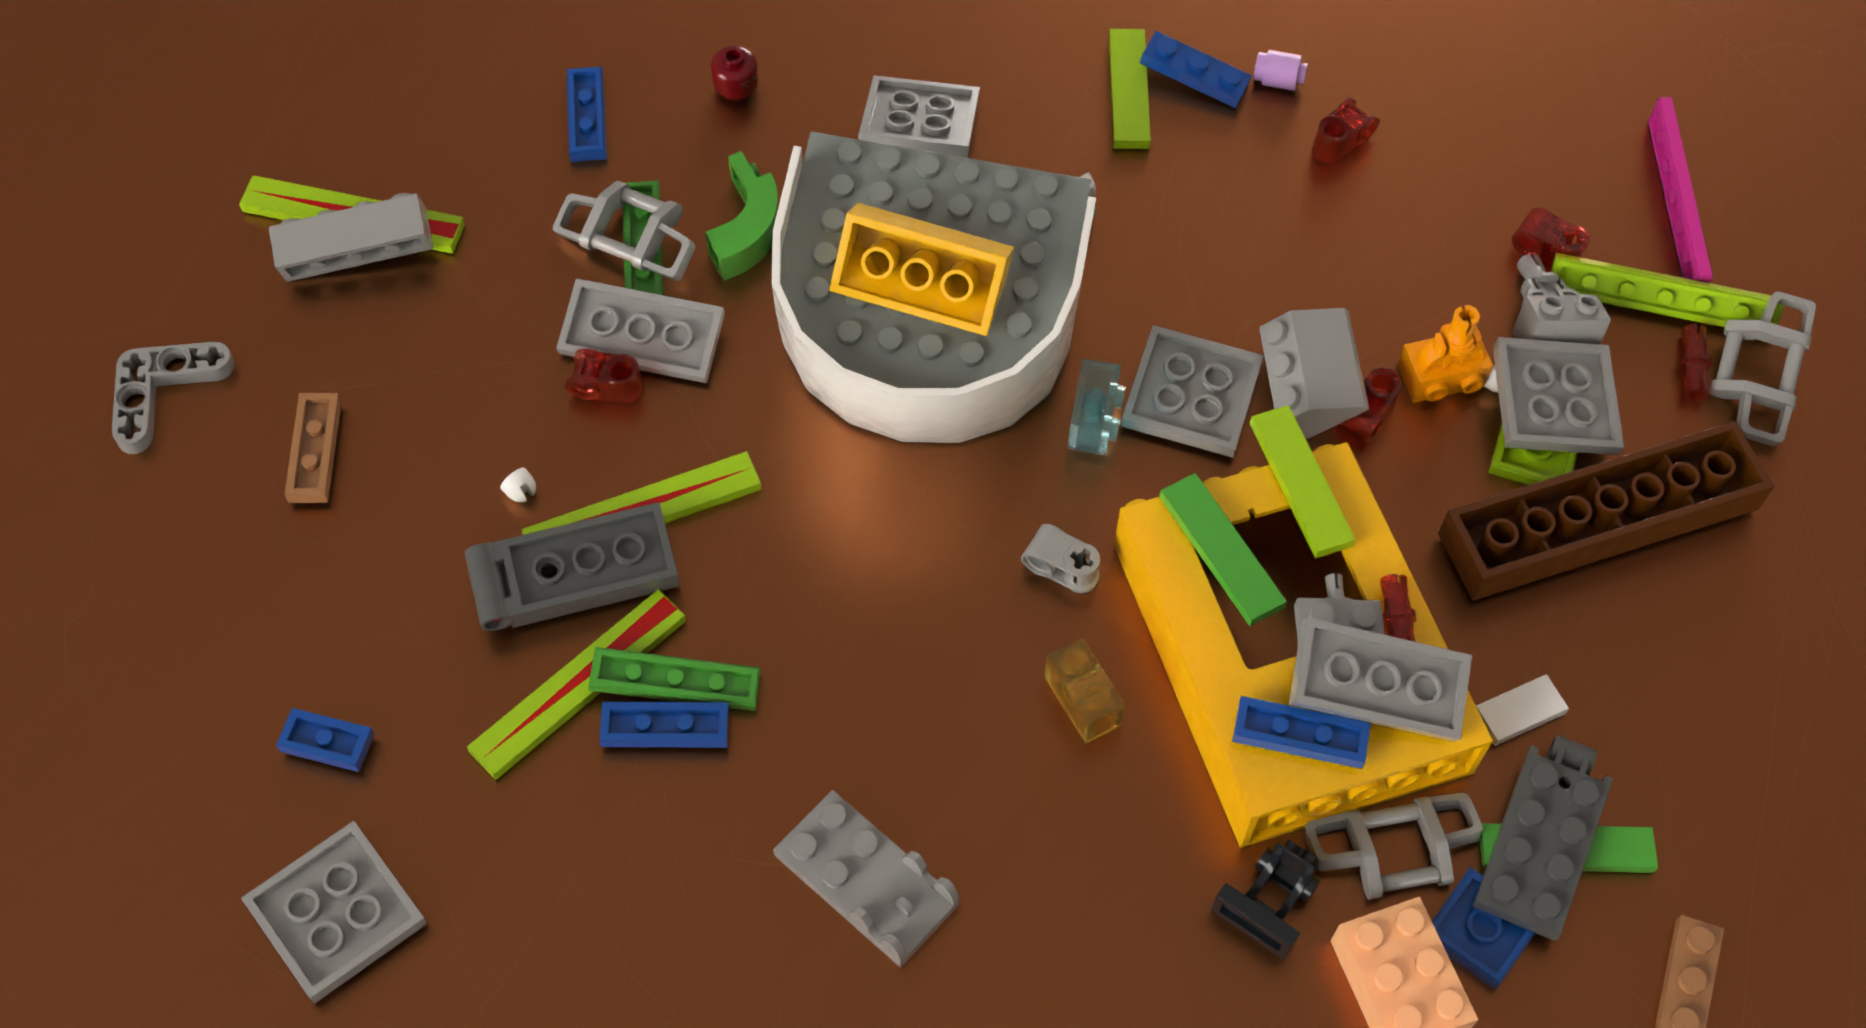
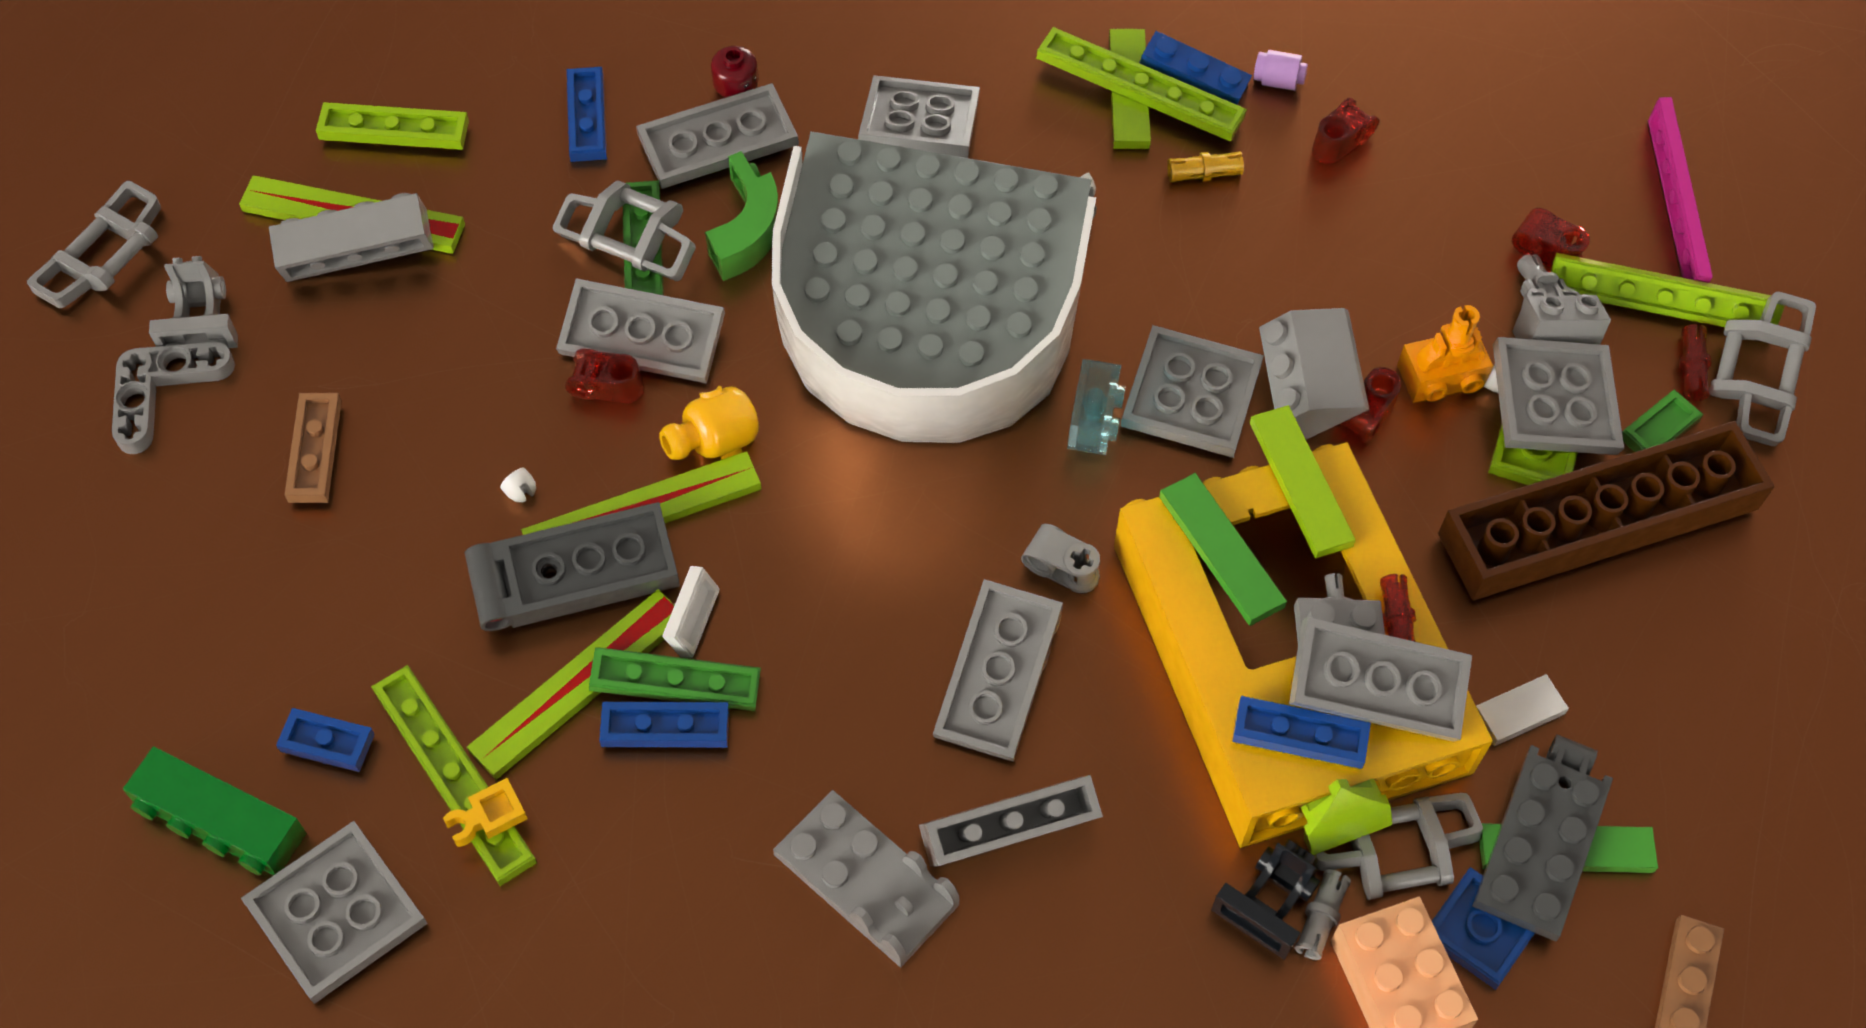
yellow slope [829,203,1015,336] -> none
clear yellow brick [1044,638,1126,744] -> none
none -> light grey bar [27,181,161,308]
none -> green brick [123,746,307,875]
none -> light grey tile [149,256,238,348]
none -> lime plate [316,102,469,150]
none -> lime tile [371,665,537,886]
none -> yellow plate [443,778,528,847]
none -> light grey plate [636,83,799,189]
none -> yellow piece [659,386,759,460]
none -> white tile [662,566,720,658]
none -> light grey brick [919,775,1103,866]
none -> light grey hinge [933,579,1063,762]
none -> lime tile [1036,27,1247,142]
none -> yellow pin [1167,151,1244,182]
none -> light grey pin [1294,869,1351,960]
none -> lime slope [1301,779,1392,855]
none -> bright green tile [1622,389,1704,452]

